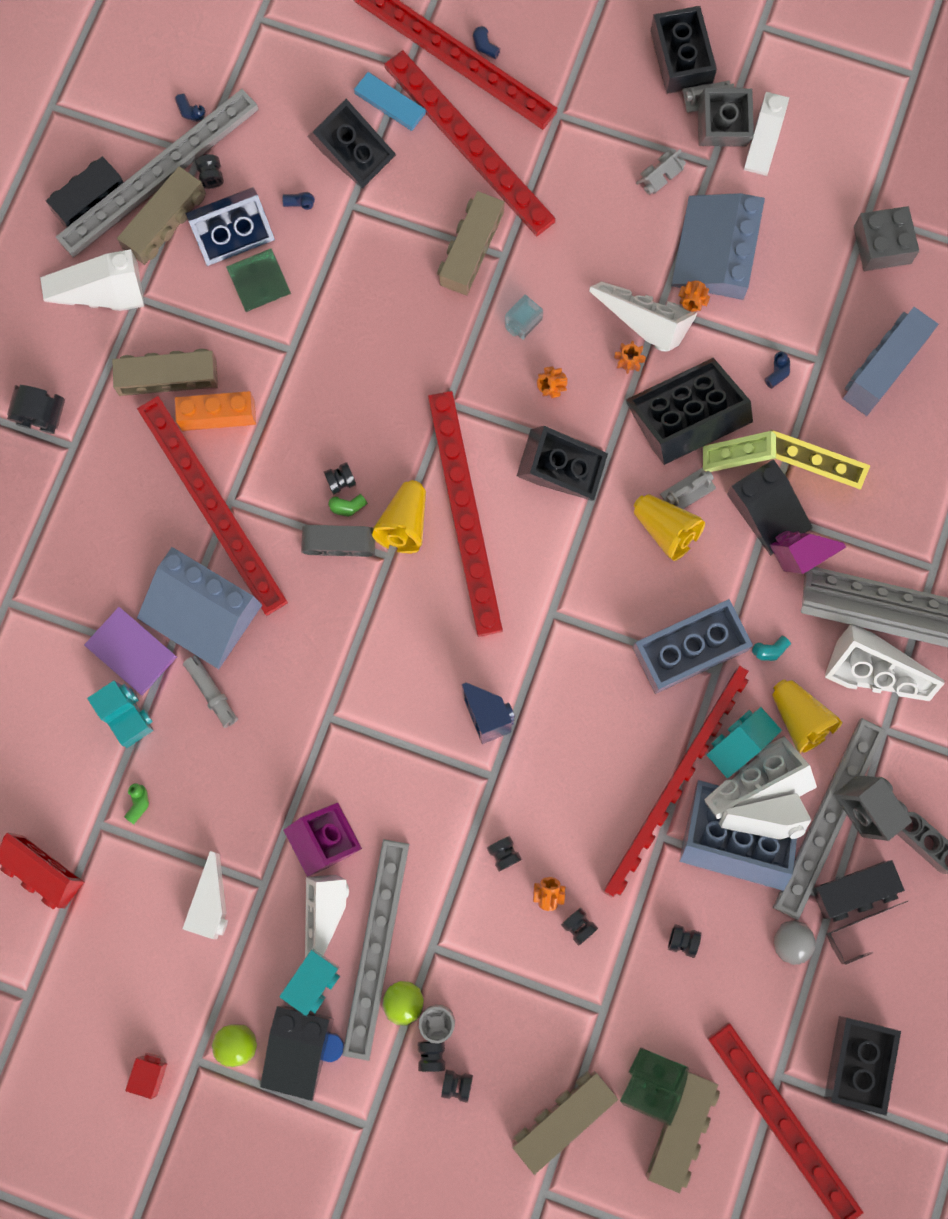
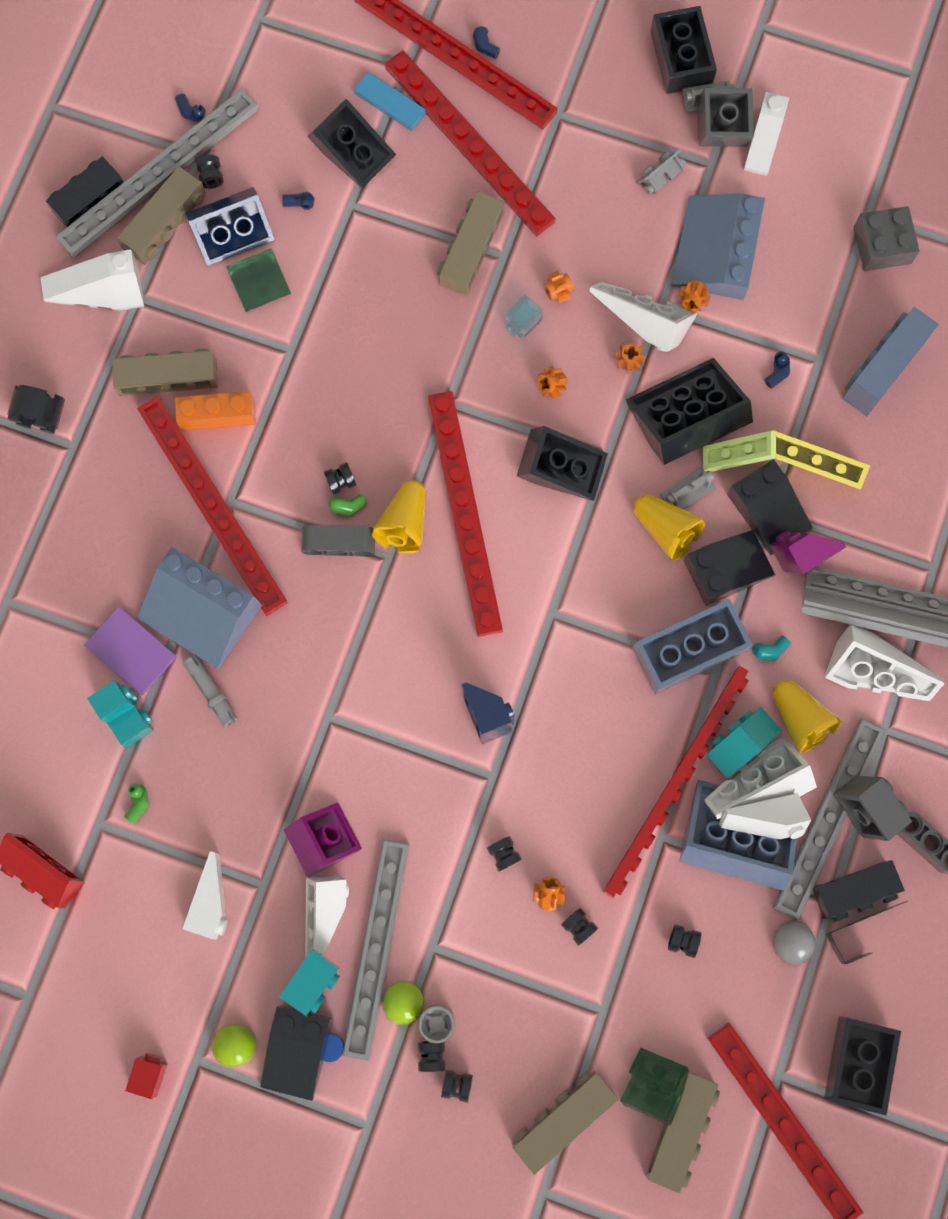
none -> orange gear [543,270,574,304]
none -> black slope [684,530,775,606]

